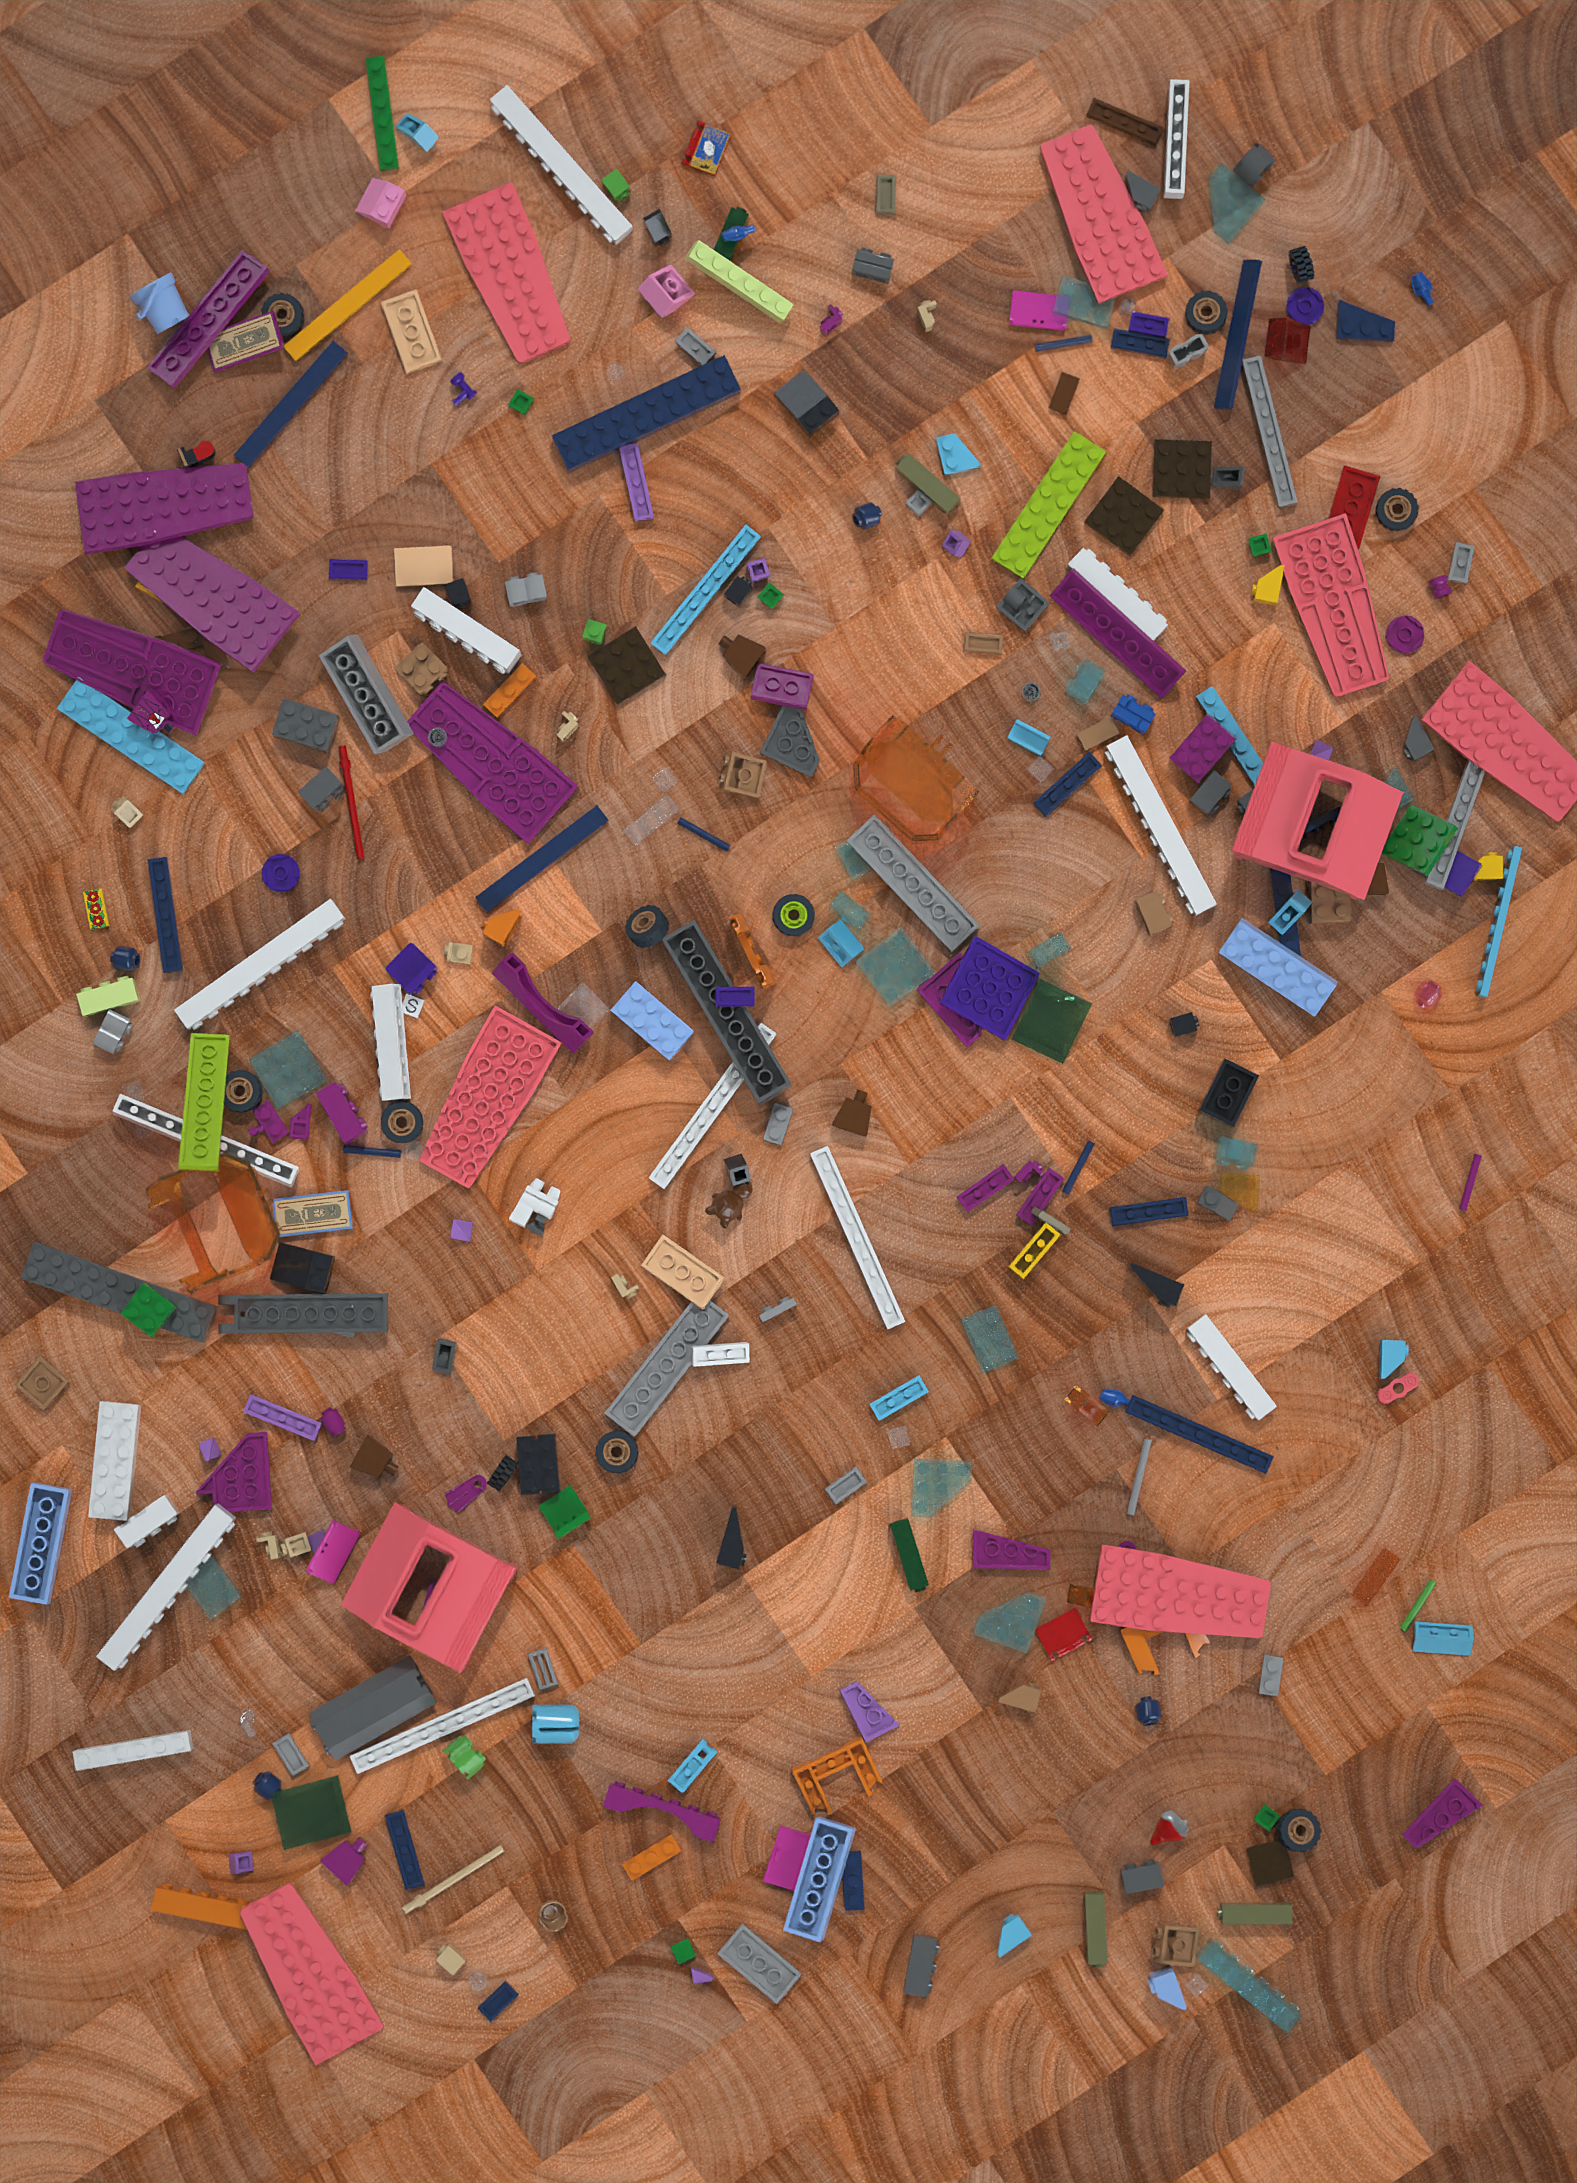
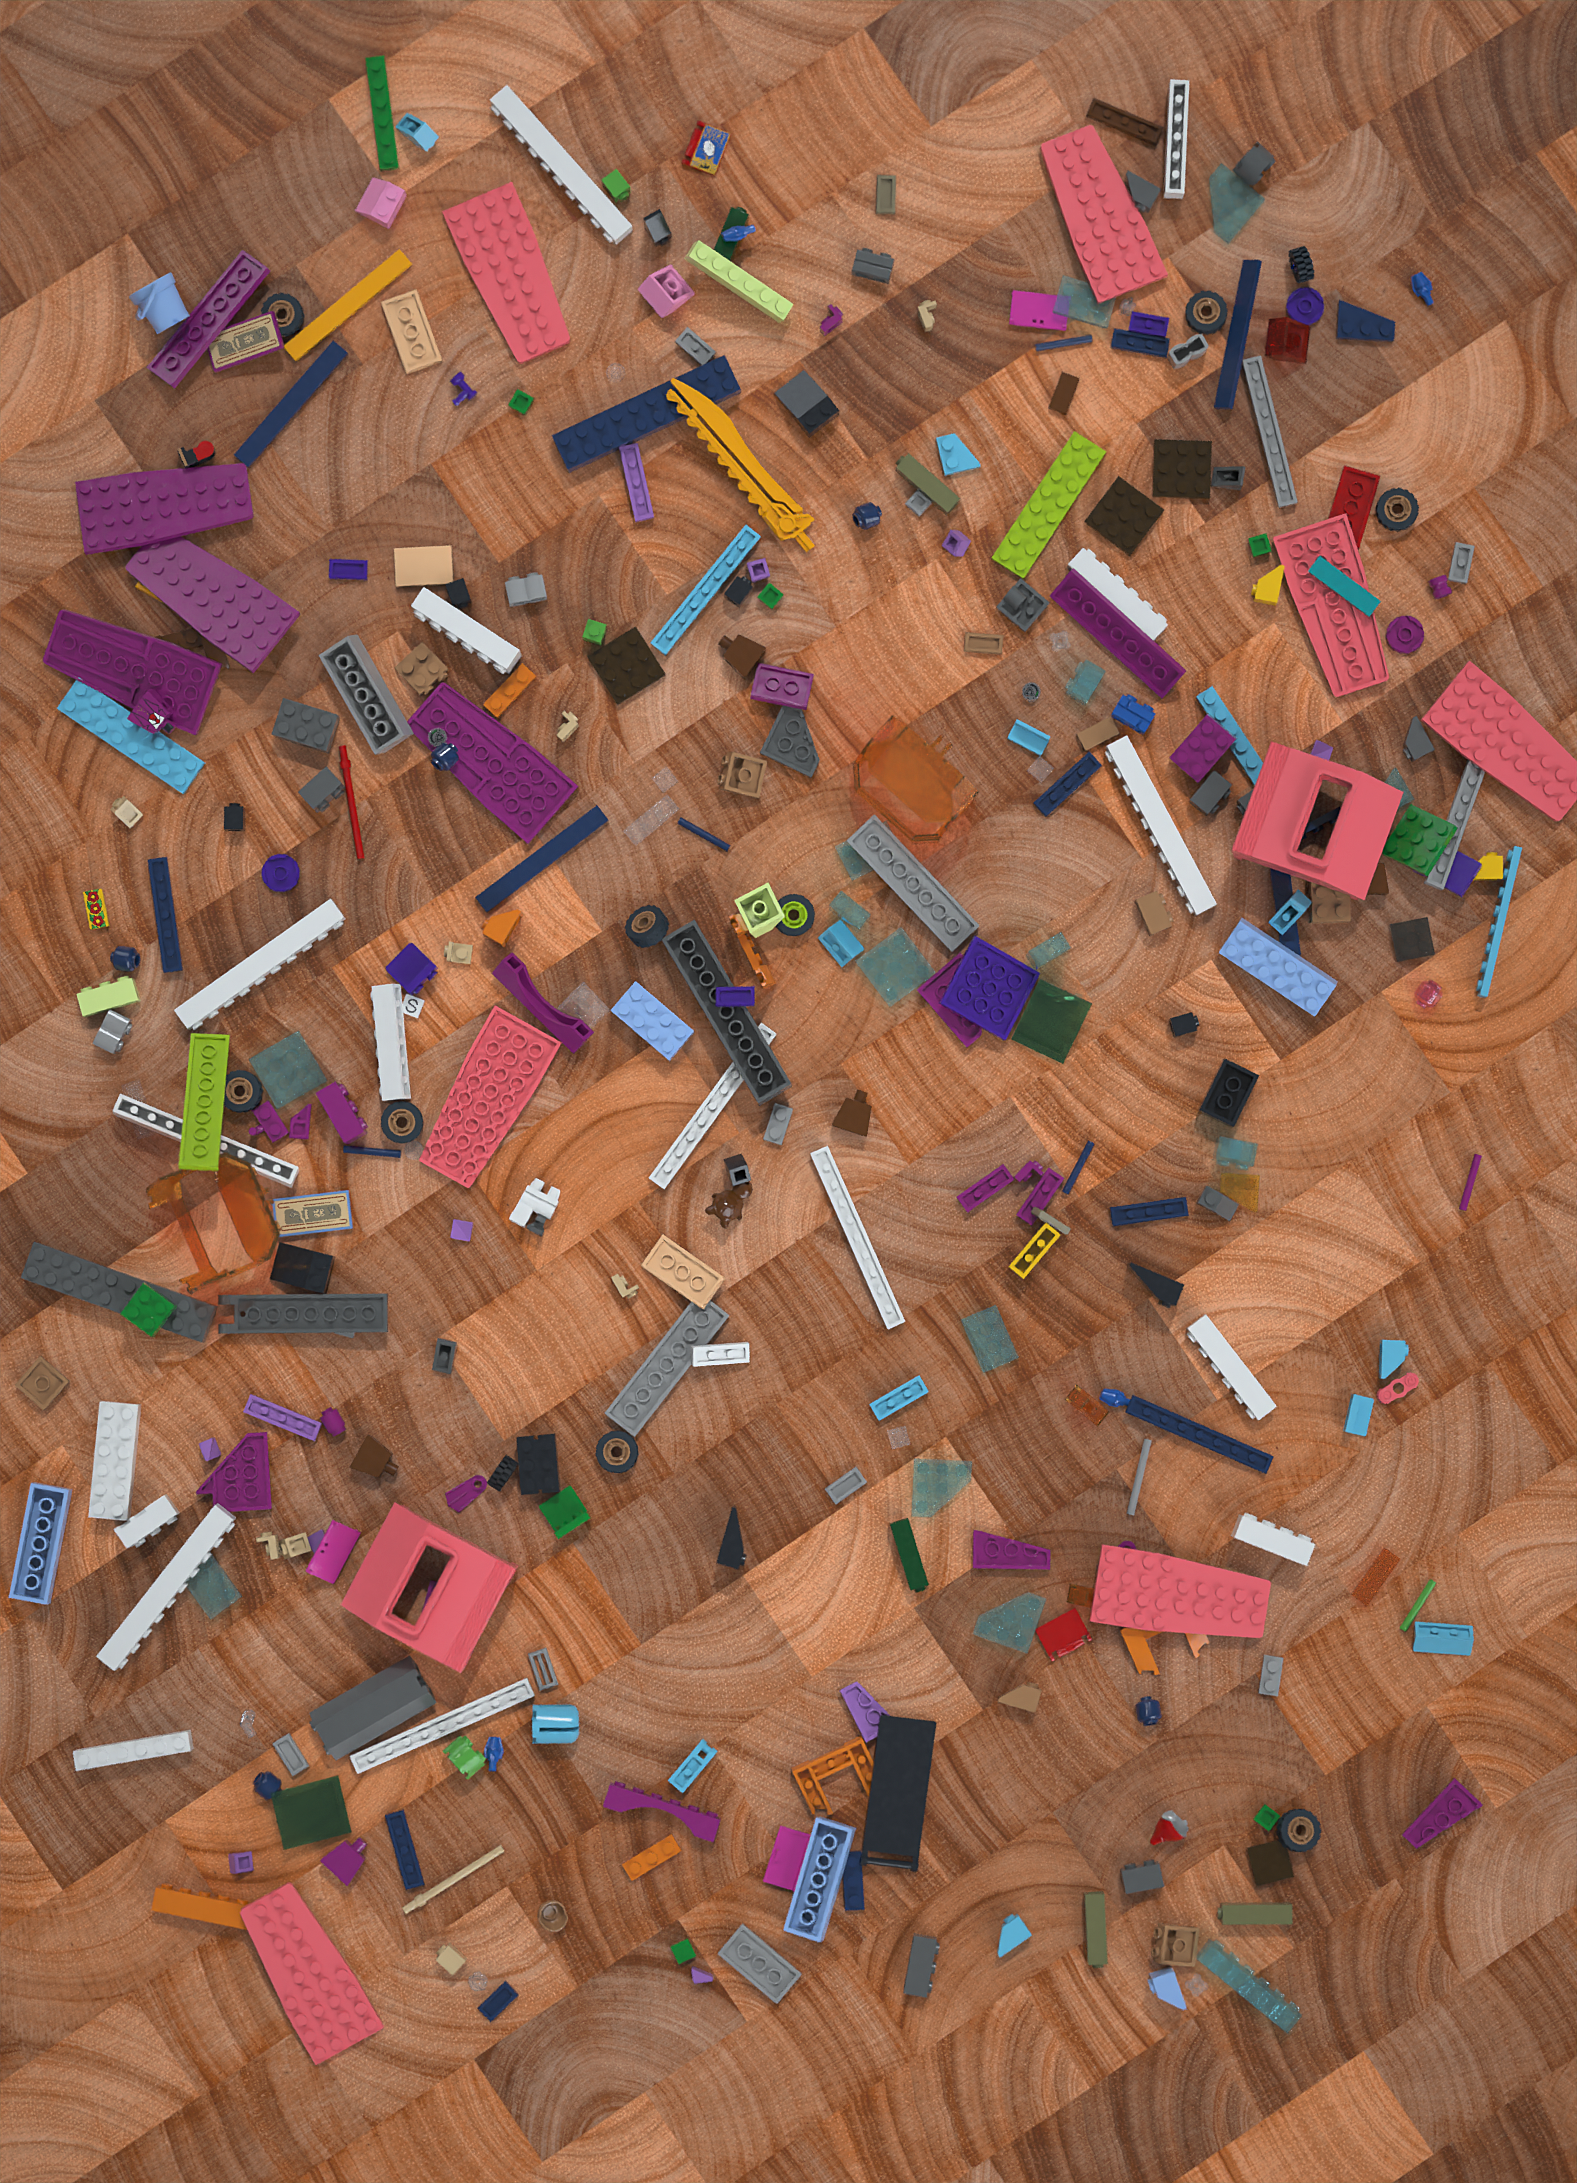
light grey plate [759,1296,797,1322] -> none
none -> black brick [224,803,246,831]
none -> dark blue head [430,743,459,771]
none -> blue piece [484,1737,504,1772]
none -> light orange piece [666,378,815,552]
none -> yellowish green slope [734,883,785,938]
none -> black flag [860,1715,936,1872]
none -> white brick [1231,1513,1315,1566]
none -> teal tile [1308,556,1381,617]
none -> medium azure panel [1343,1394,1374,1436]
none -> clear smoke plate [1389,917,1435,962]

